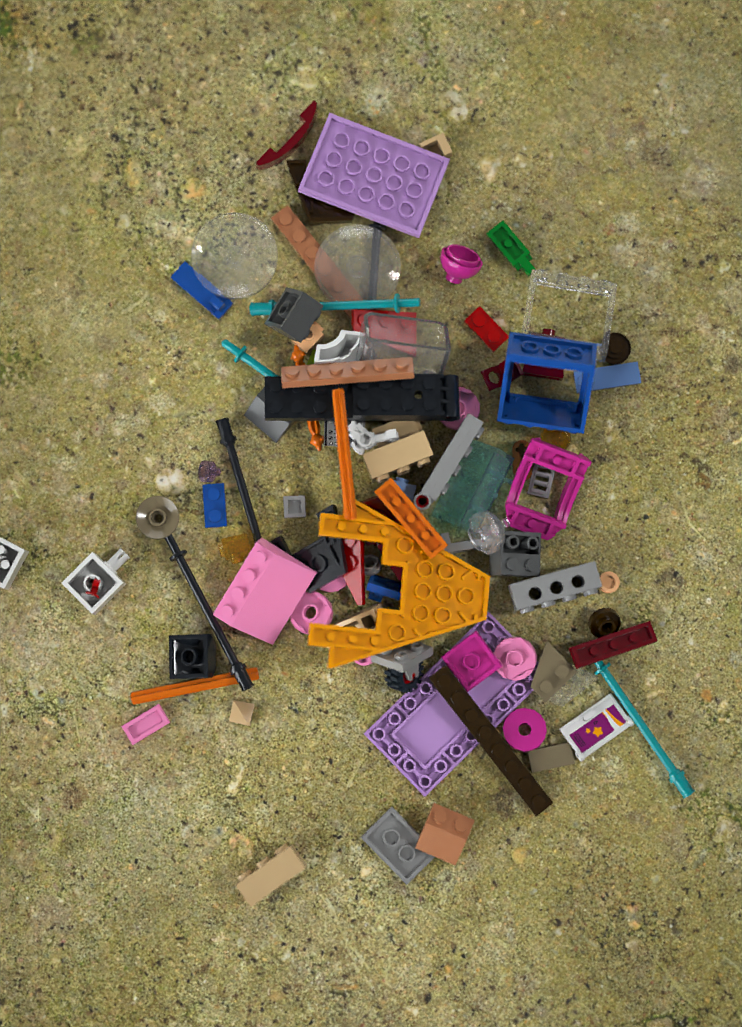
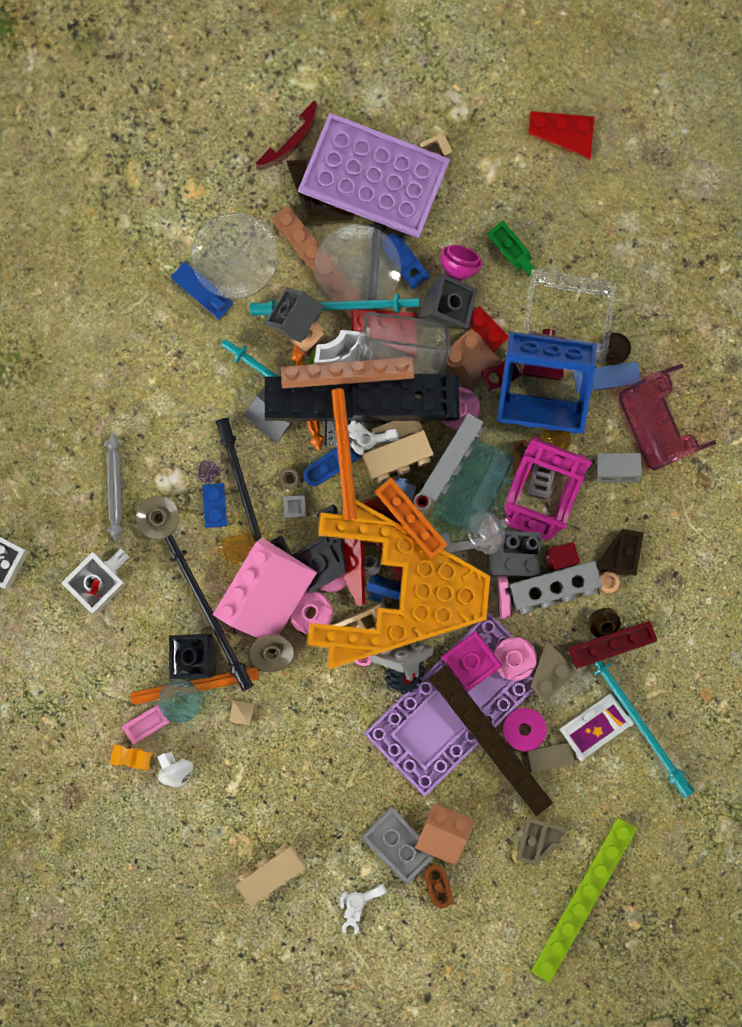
none -> light grey wheel [104,433,125,541]
none -> light orange leg [110,744,154,770]
none -> white piece [157,752,193,788]
none -> clear light blue tile [158,680,202,723]
none -> dark tan dish [250,634,294,672]
none -> dark tan plate [279,468,301,490]
none -> blue plate [304,447,362,487]
none -> white piece [340,883,387,935]
none -> blue plate [382,233,430,290]
none -> dark grey slope [419,274,478,330]
none -> dark orange plate [424,864,453,908]
none -> nougat slope [440,328,501,390]
none -> bright pink tile [497,575,511,619]
none -> dark tan wing [516,817,568,866]
none -> red wing [528,111,595,160]
none -> lime plate [530,817,637,983]
none -> dark red brick [544,542,580,572]
none -> light grey hinge [596,453,642,483]
none -> dark brown wing [596,529,644,576]
none -> clear pink windscreen [619,364,717,470]

